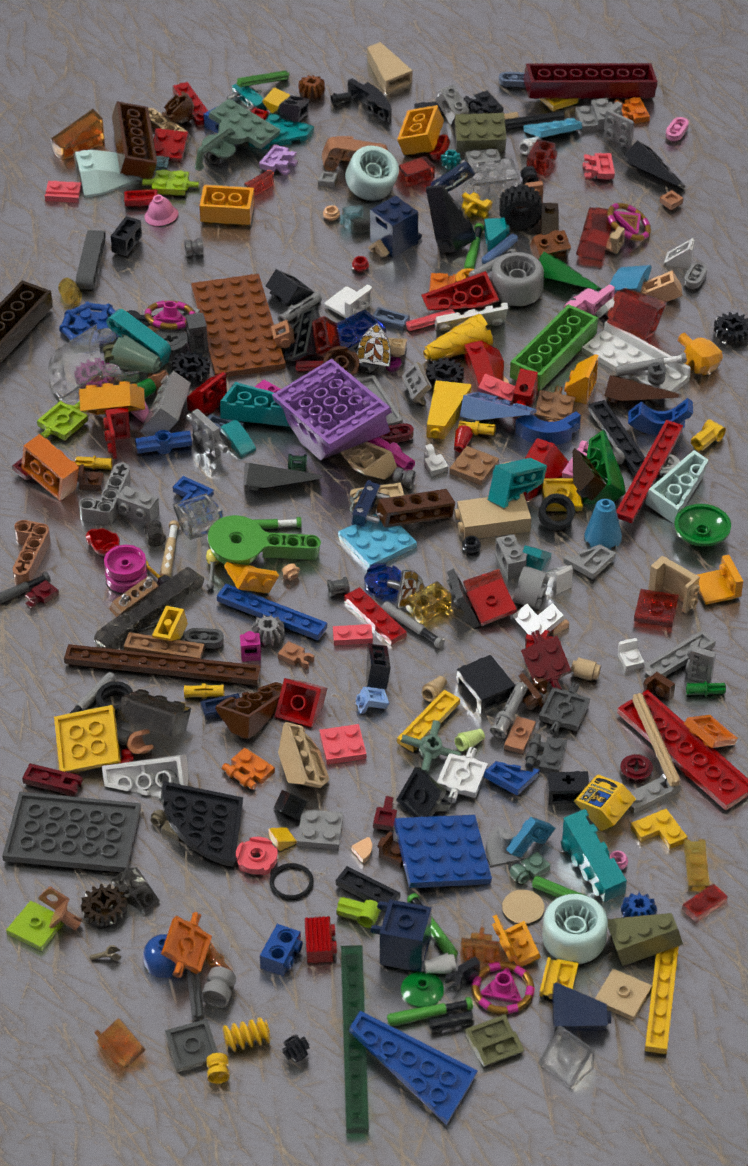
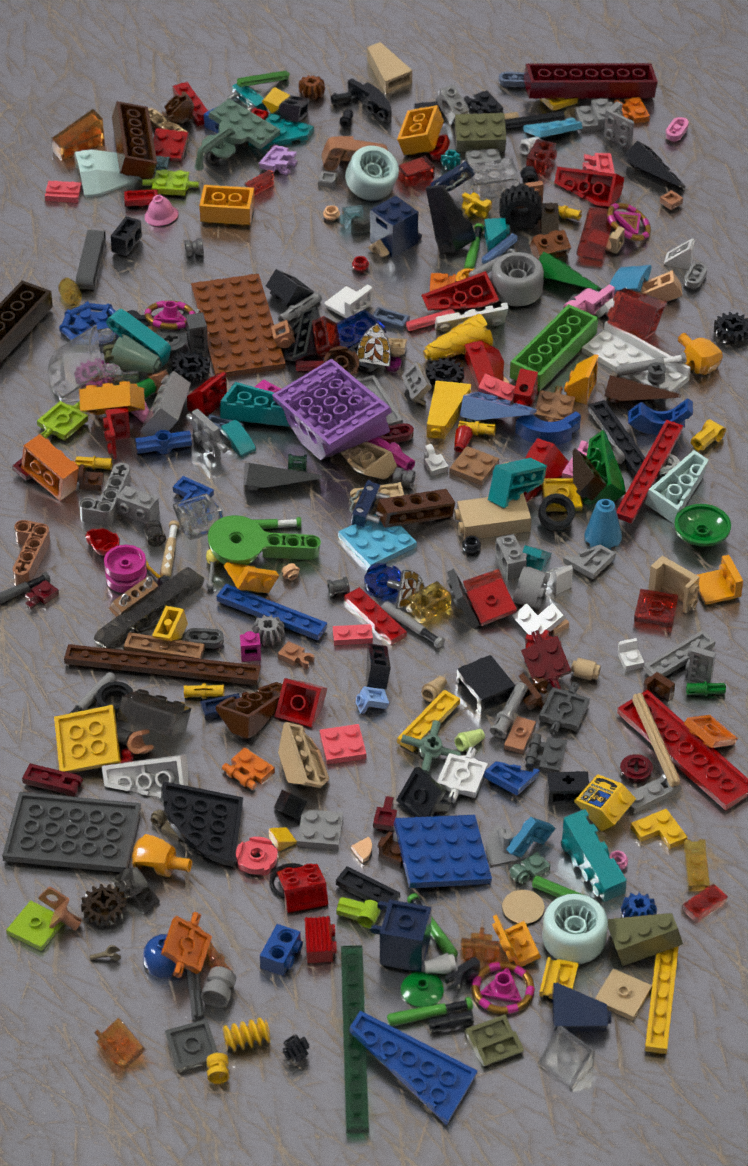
none -> light orange piece [132,834,192,877]
none -> red bracket [277,863,329,913]
none -> black pin [339,109,354,128]
none -> red wedge [554,166,625,207]
none -> yellow pin [558,205,582,221]

